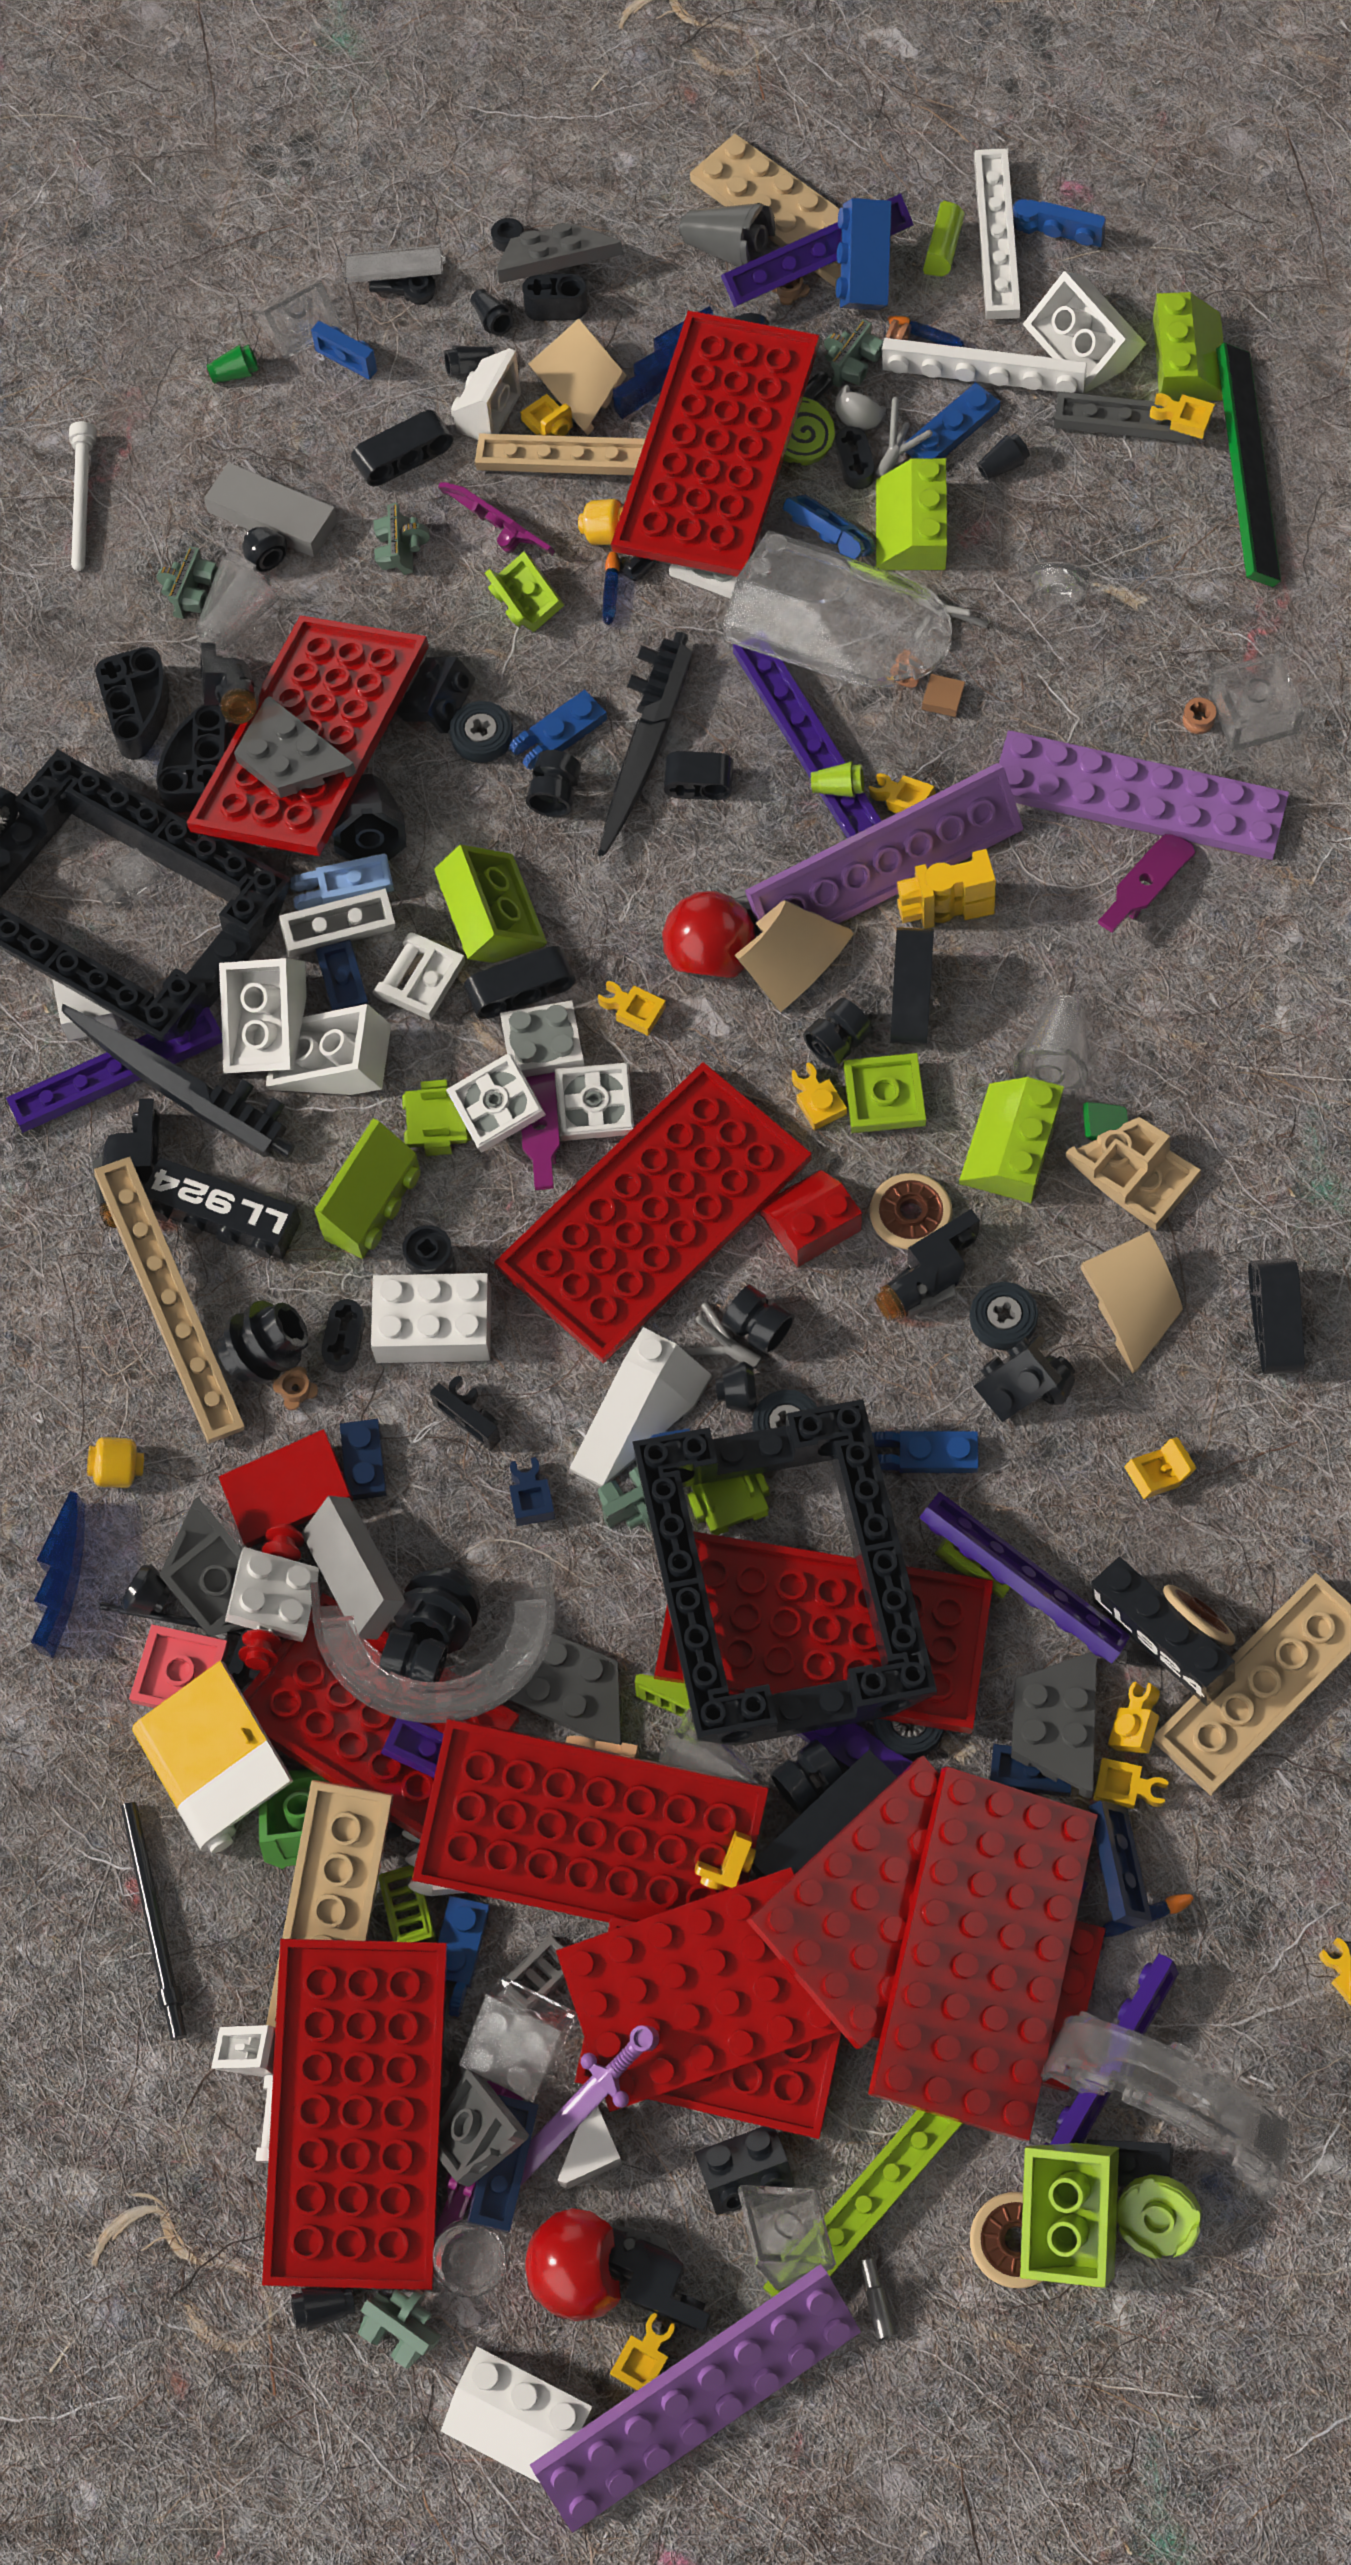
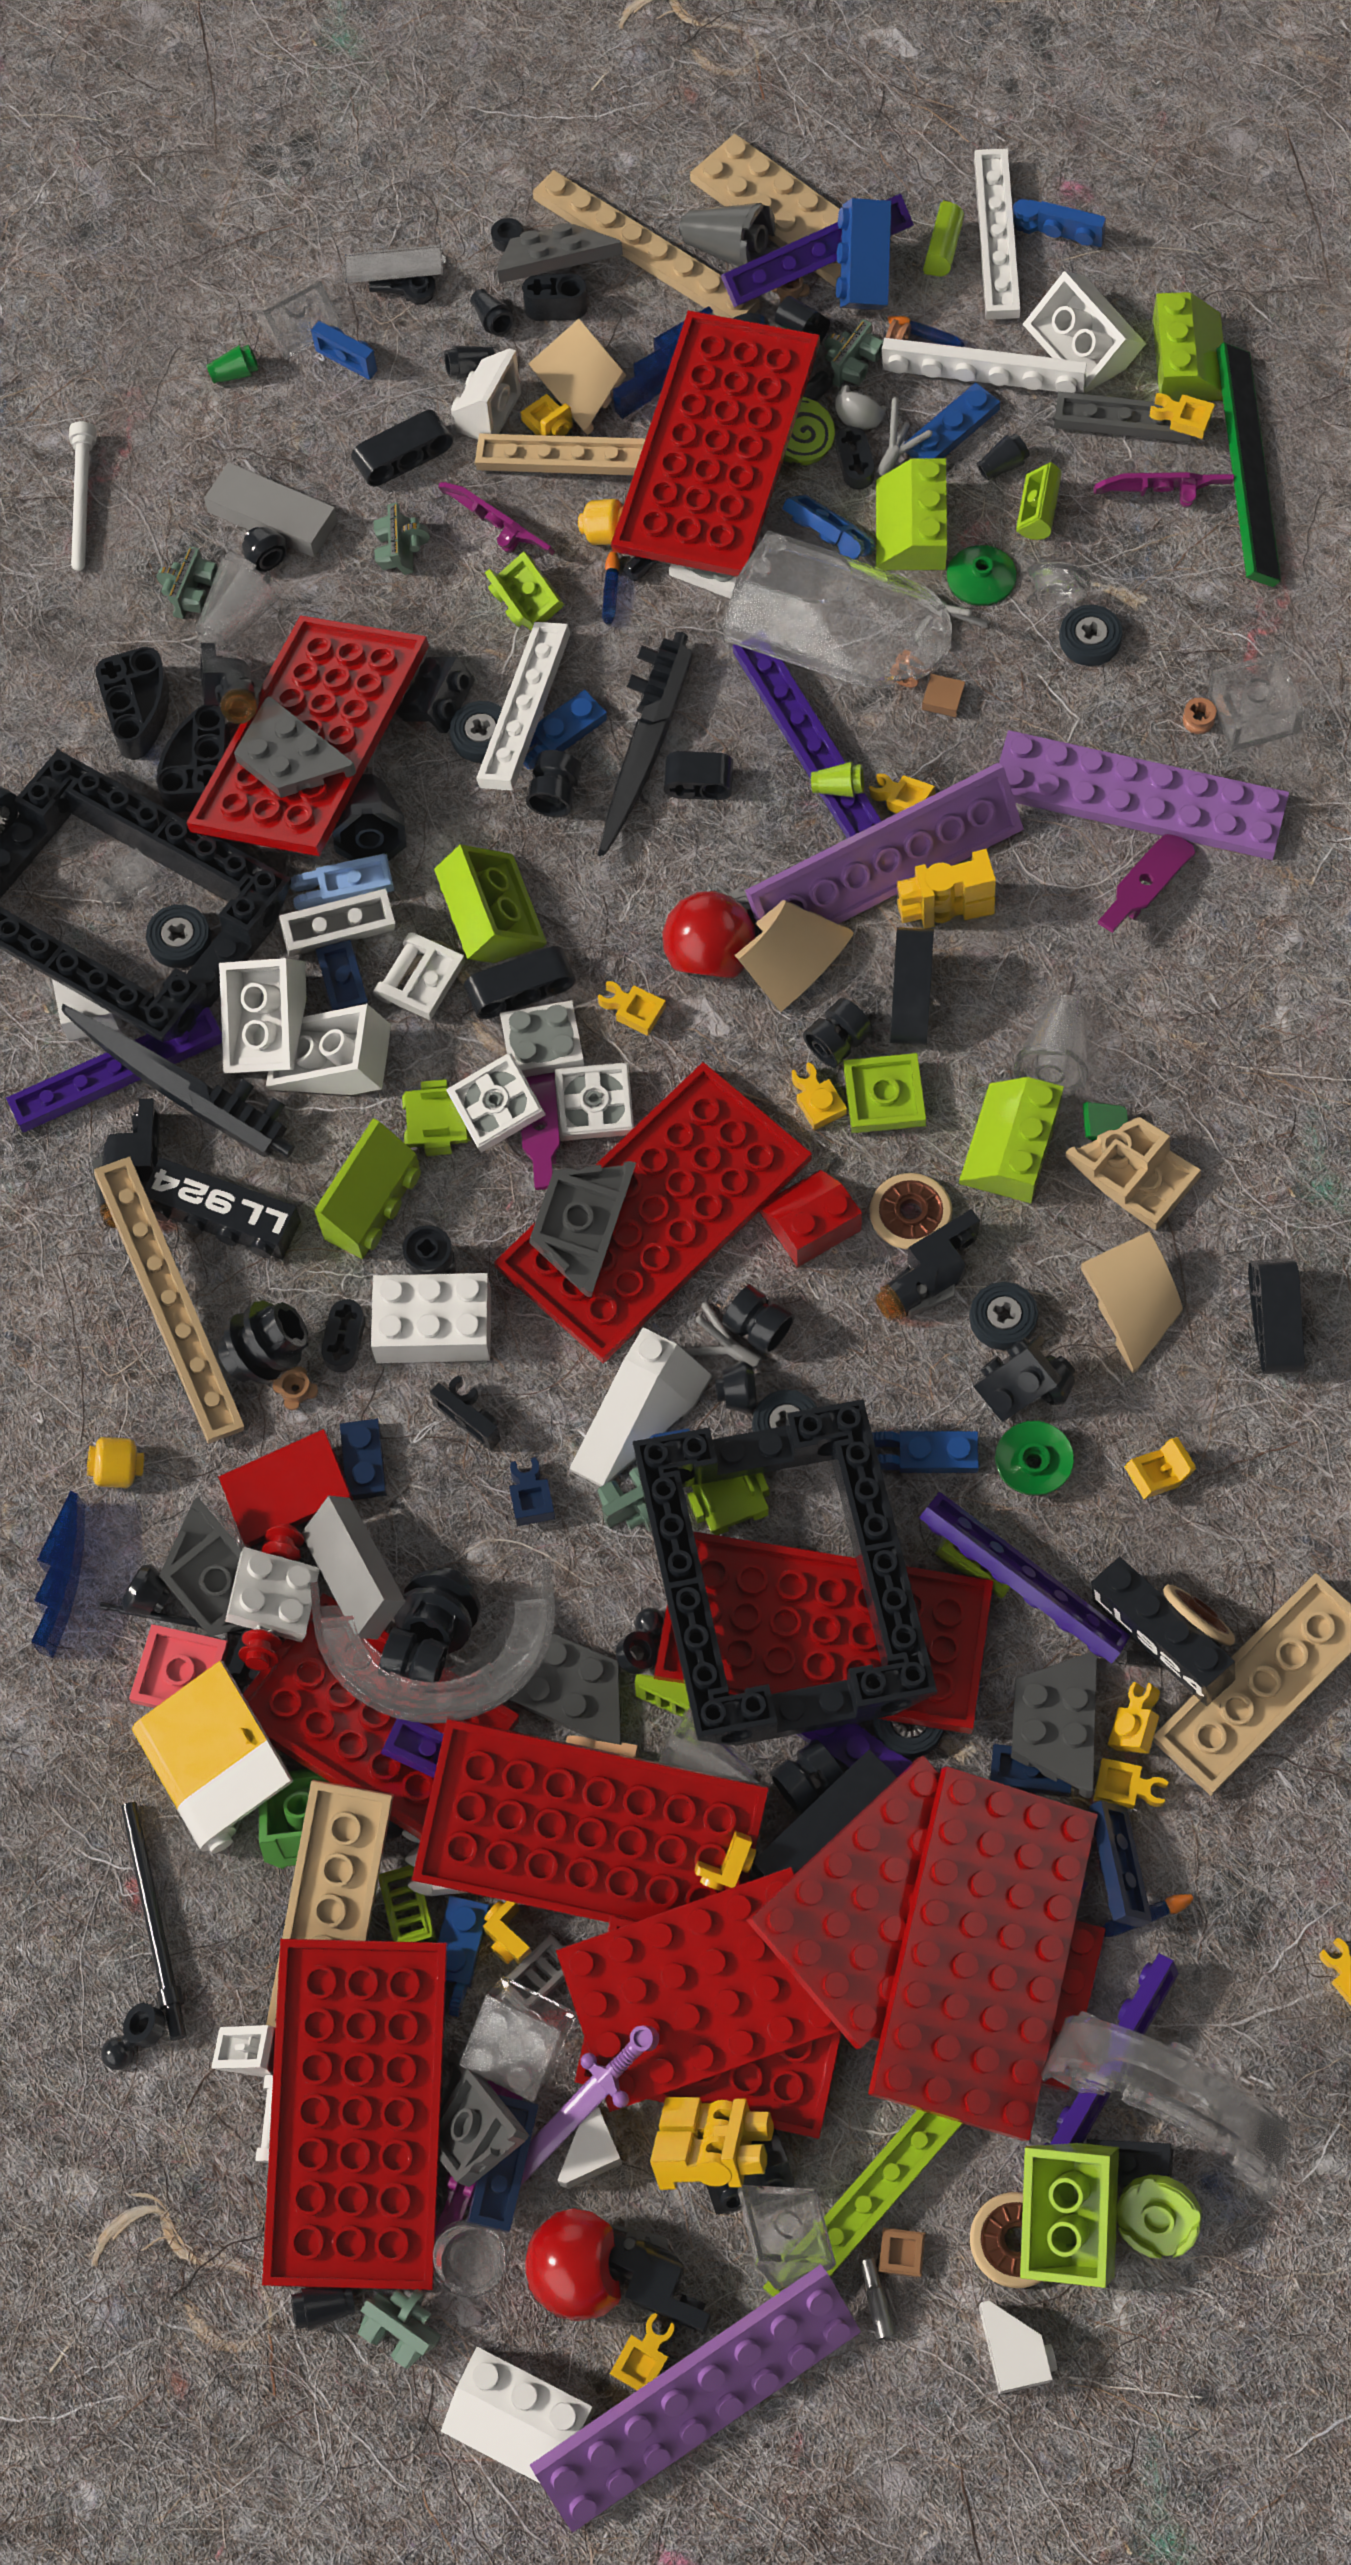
none -> black plate [101,2003,166,2070]
none -> black bush [146,904,212,968]
none -> white plate [476,622,570,791]
none -> yellow bracket [483,1900,532,1965]
none -> dark grey wing [529,1161,636,1297]
none -> tan plate [533,170,760,319]
none -> black plate [616,1607,665,1674]
none -> yellow hips [650,2097,774,2190]
none -> black beam [774,296,830,343]
none -> medium nougat tile [879,2228,925,2278]
none -> green dish [947,545,1017,606]
none -> white slope [979,2301,1057,2394]
none -> green dish [995,1421,1074,1496]
none -> lime brick [1016,462,1062,540]
none -> black bush [1059,604,1123,666]
none -> magenta piece [1093,472,1234,507]

